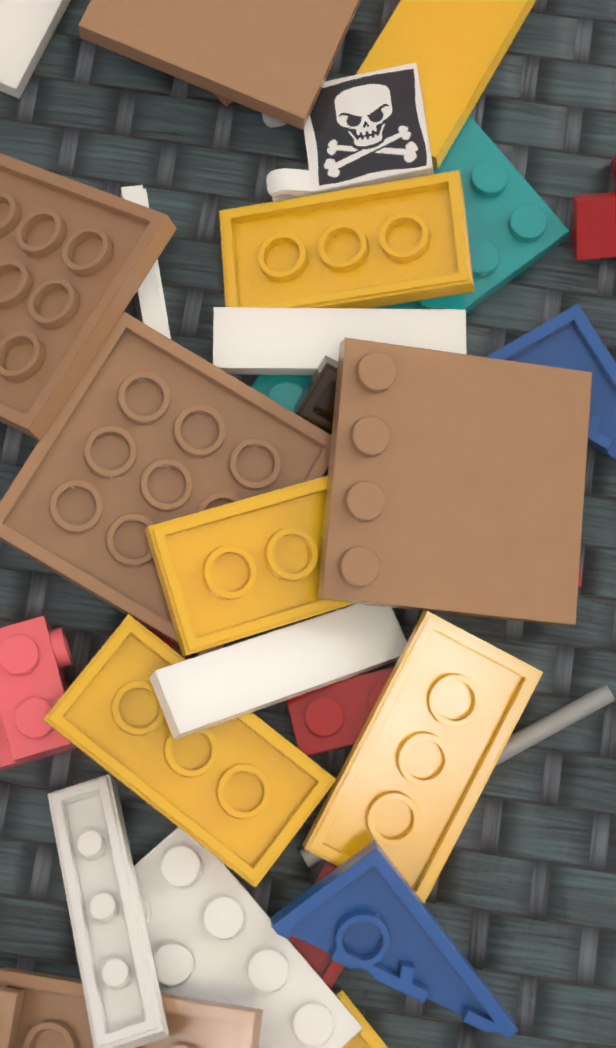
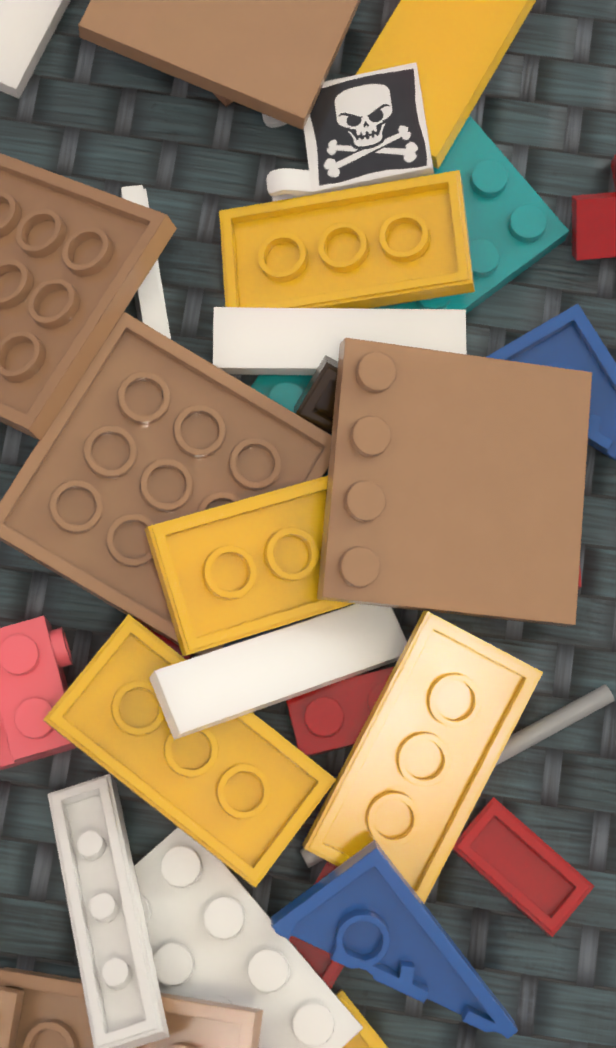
none -> red tile [452,797,595,937]

